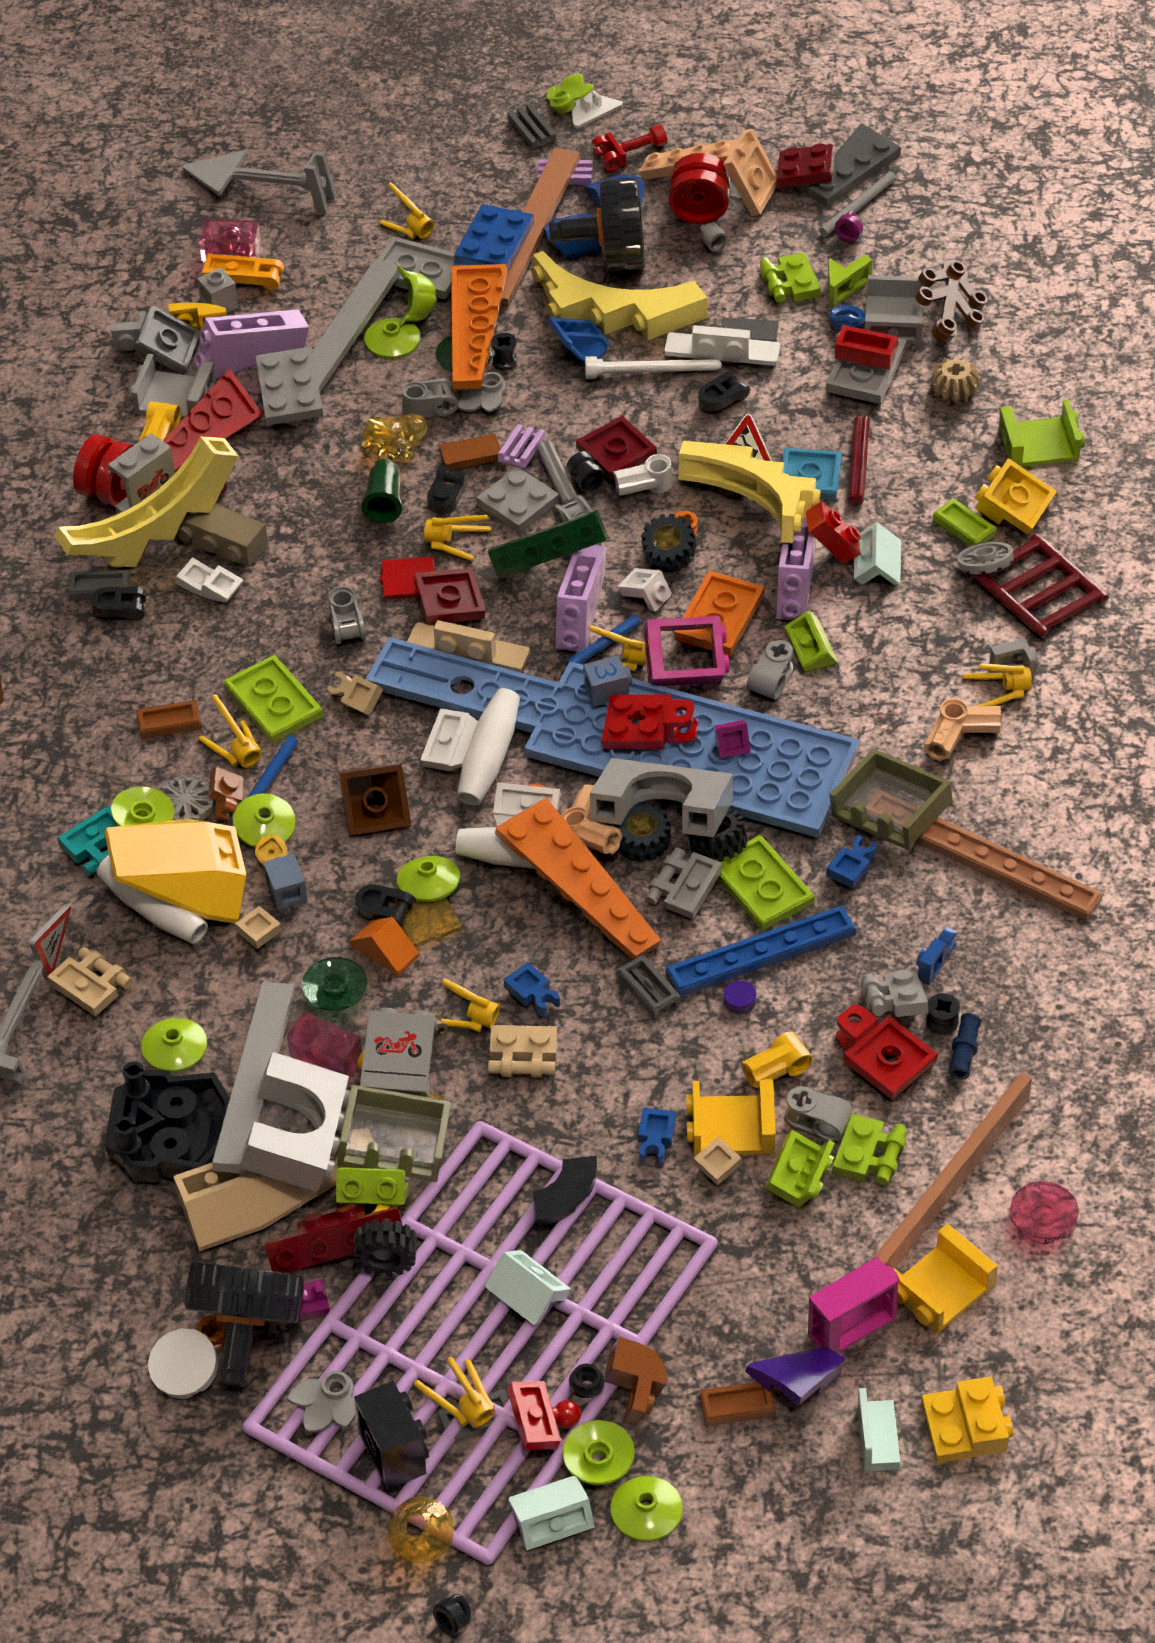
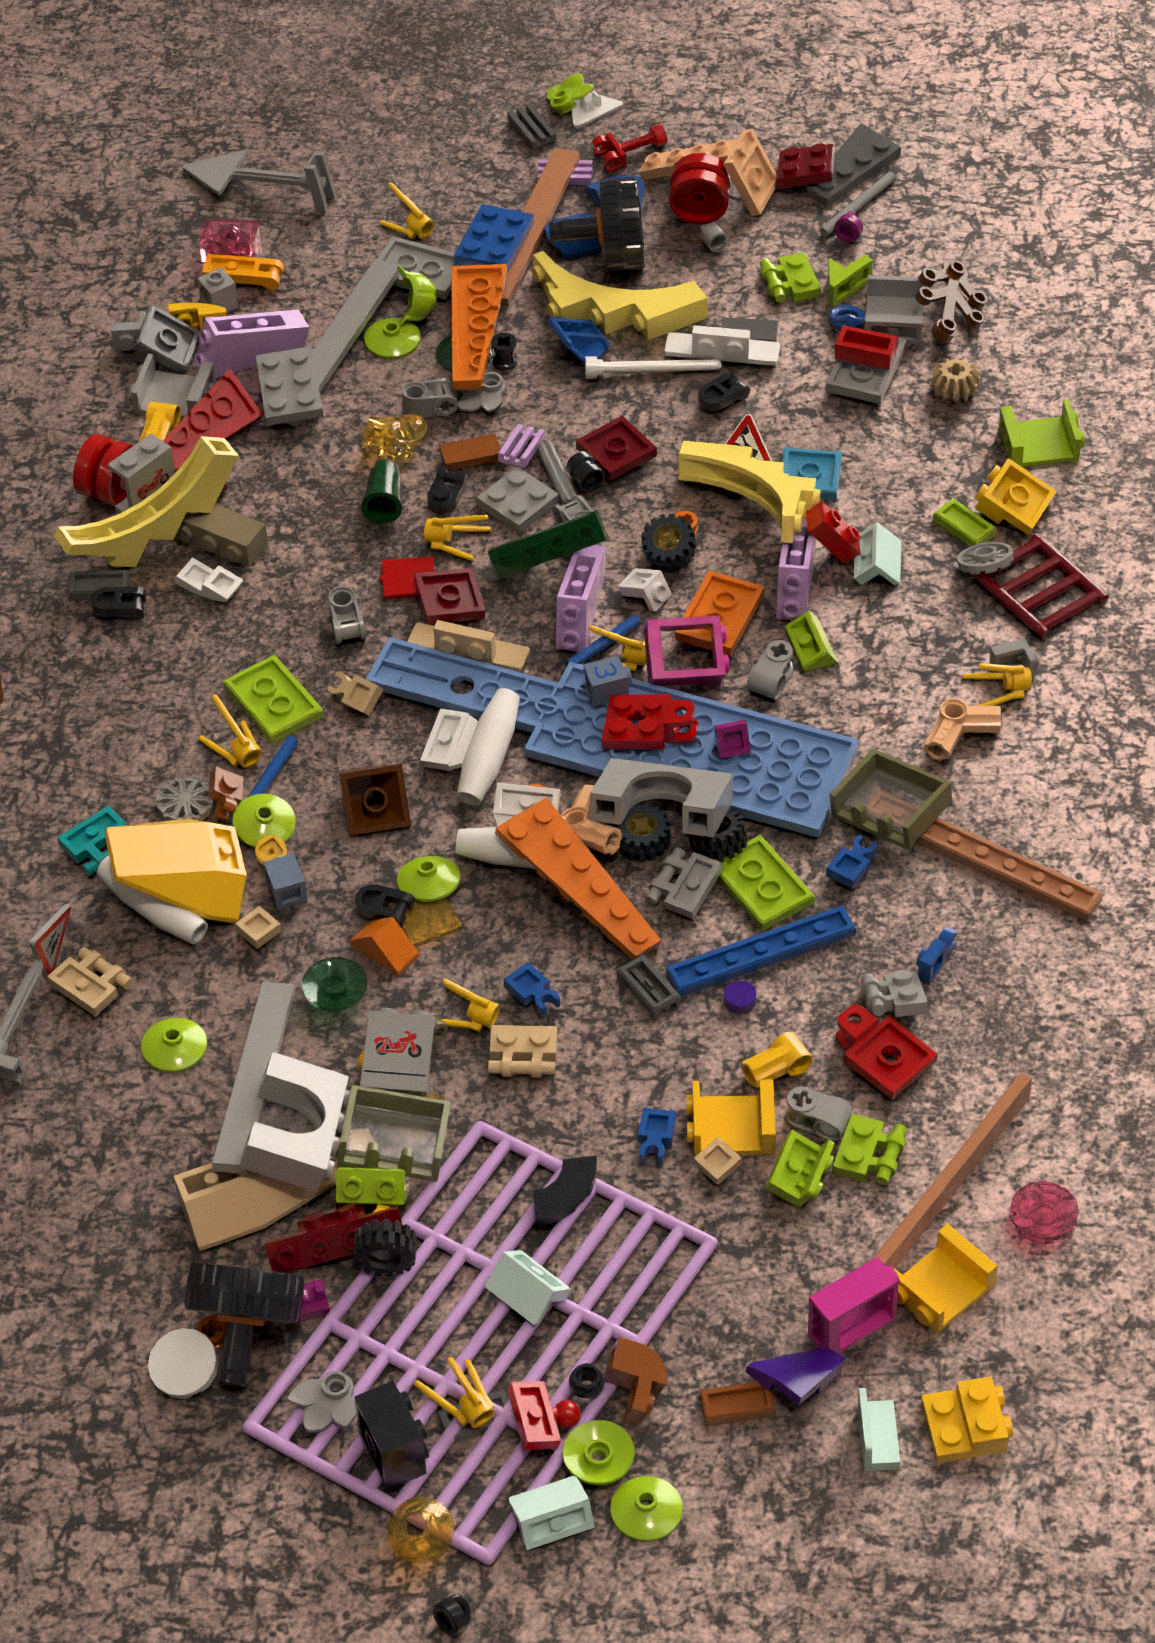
black brick [105,1061,230,1182] -> none
lime dish [111,786,174,826] -> none
dark orange tile [136,700,202,739] -> none
clear pink brick [287,1011,362,1080] -> none
white piece [613,454,673,496] -> none
dark red axle [848,415,870,505] -> none
black wheel [926,993,960,1035] -> none
dark blue pin [948,1013,982,1080] -> none

